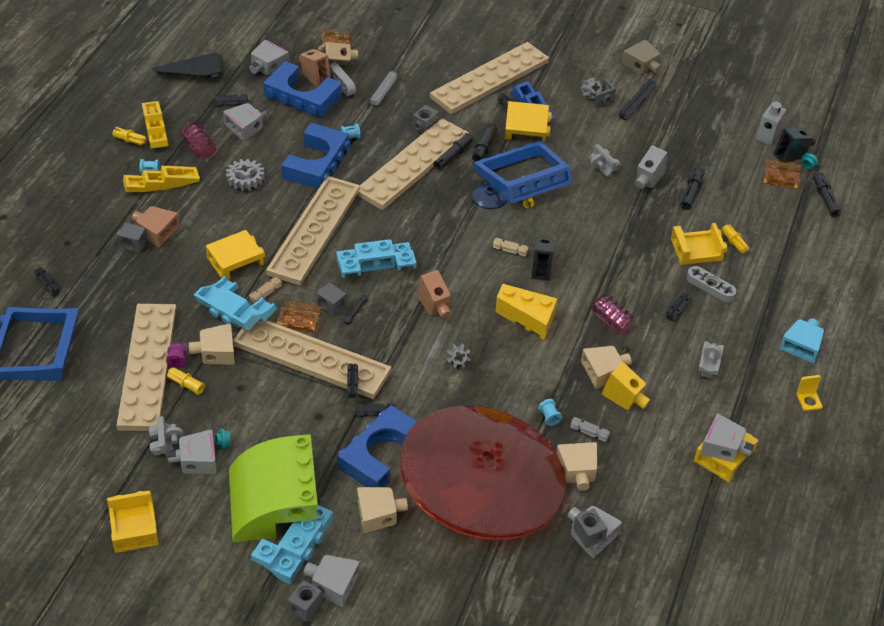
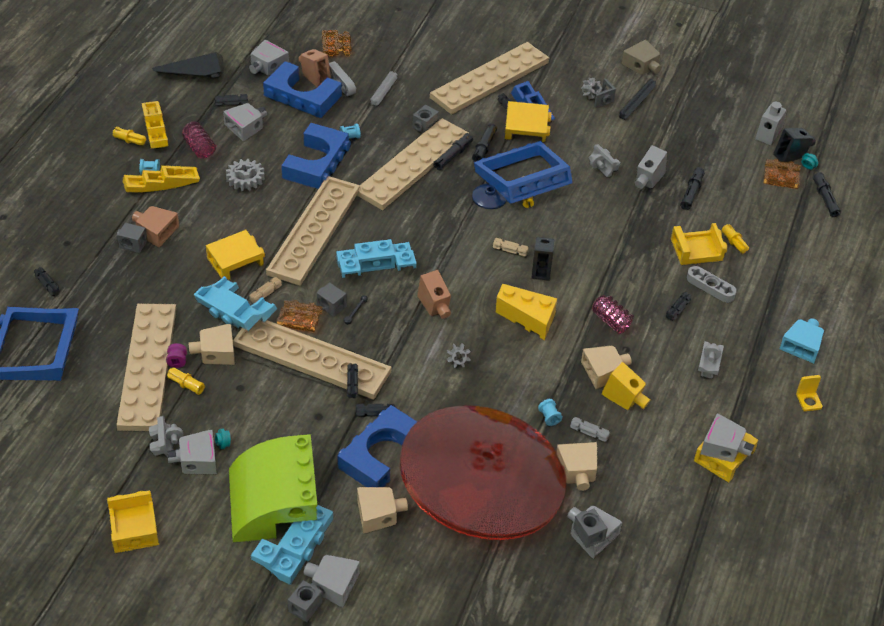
tan torso [318,42,358,65] -> none

